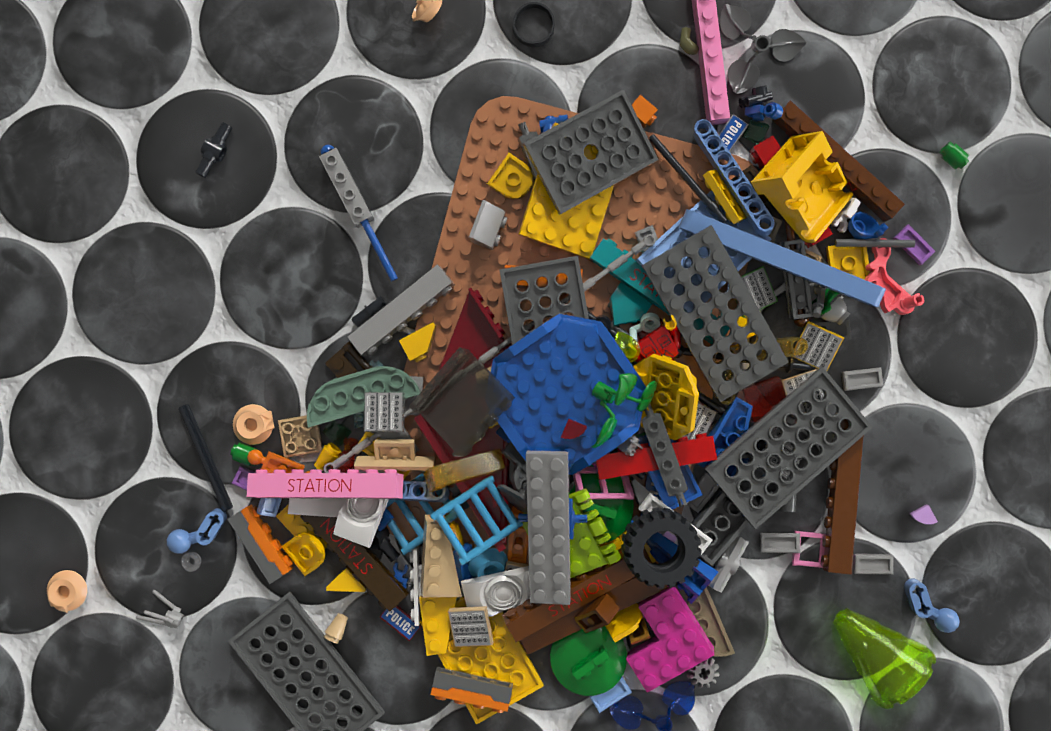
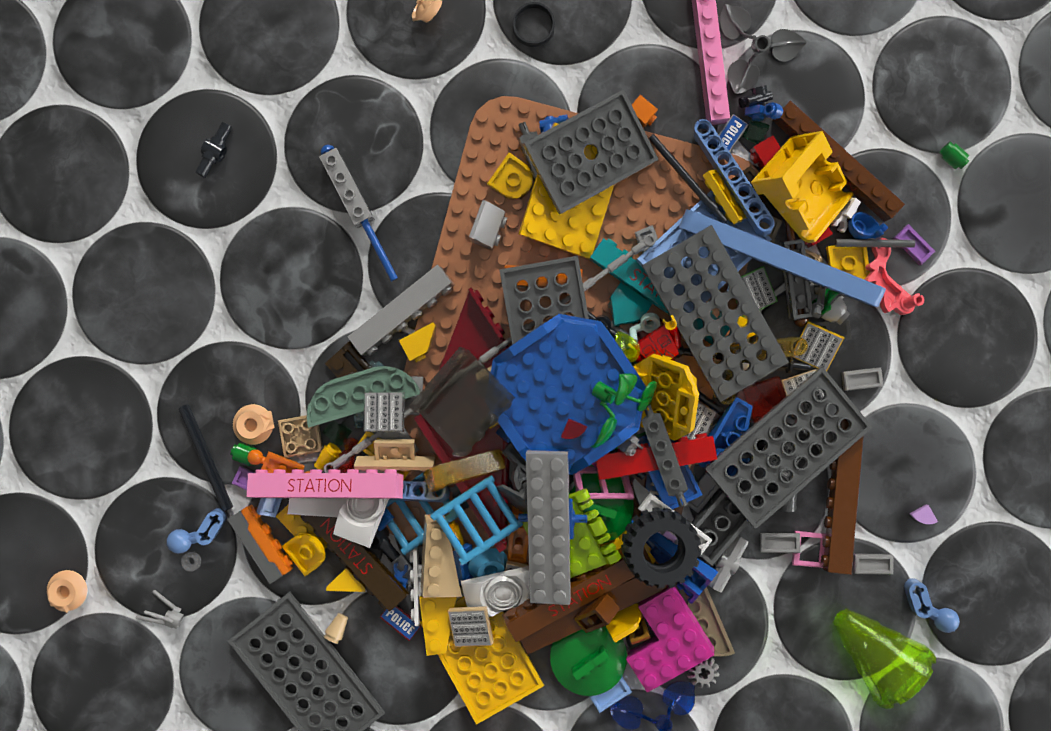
black axle [351,296,387,327] -> none
dark grey piece [431,667,513,713] -> none
olive arm [680,27,699,55] -> none

